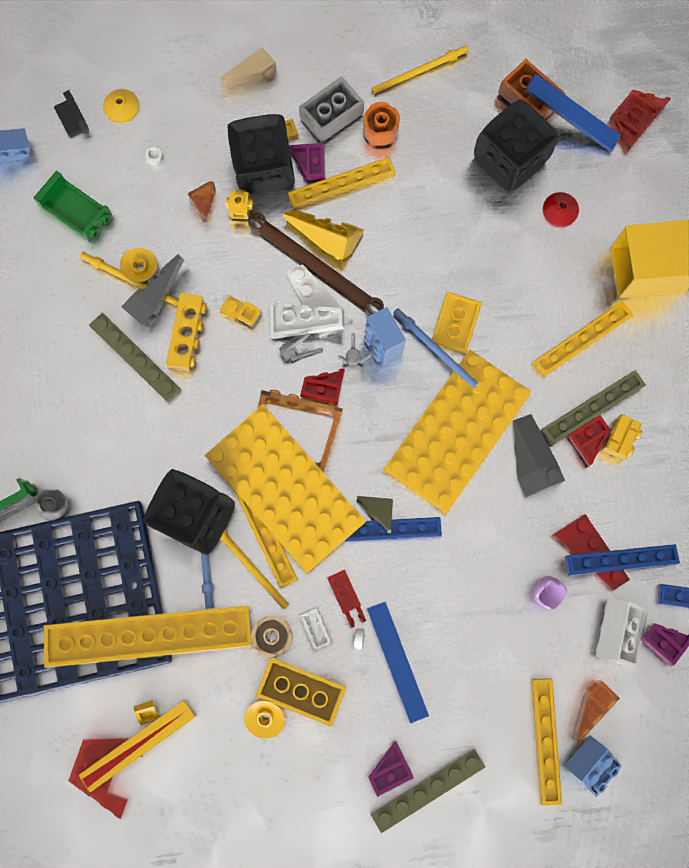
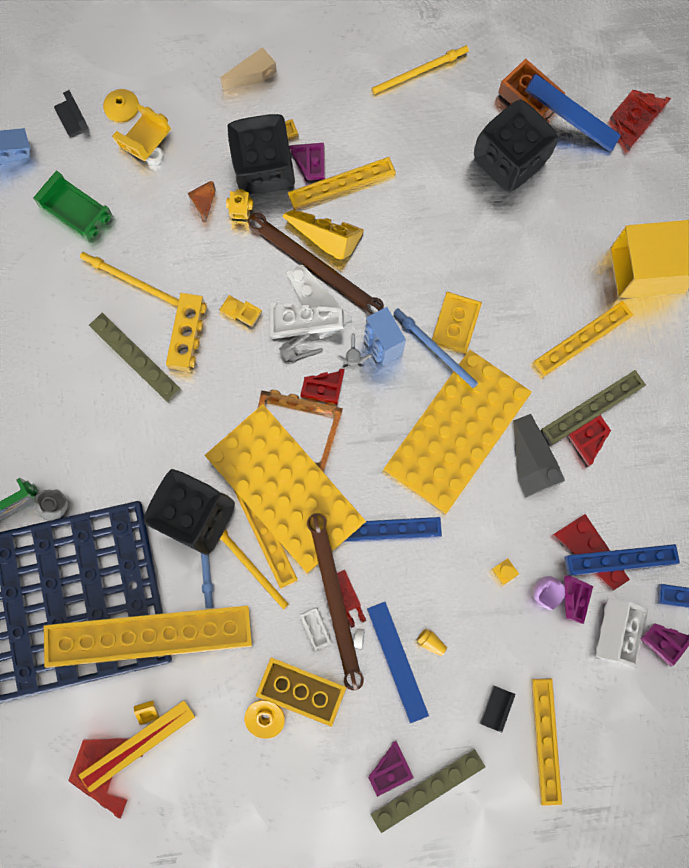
yellow dish [120,248,158,283] -> none
dark grey wedge [121,254,184,327] -> none
tan brick [251,616,293,657] -> none
light grey brick [299,76,364,143] -> none
olive tile [357,496,393,533] -> none
orange brick [363,102,400,146] -> none
red dish [543,192,579,227] -> none
medium blue slope [564,735,622,797] -> none
clear orange slope [572,680,620,743] -> none
yellow brick [602,414,642,460] -> none
none -> yellow panel [112,104,171,161]
none -> reddish brown piece [307,513,364,690]
none -> yellow cone [417,628,447,656]
none -> black panel [479,685,516,733]
none -> yellow plate [491,558,519,586]
none -> magenta wing [564,575,593,624]

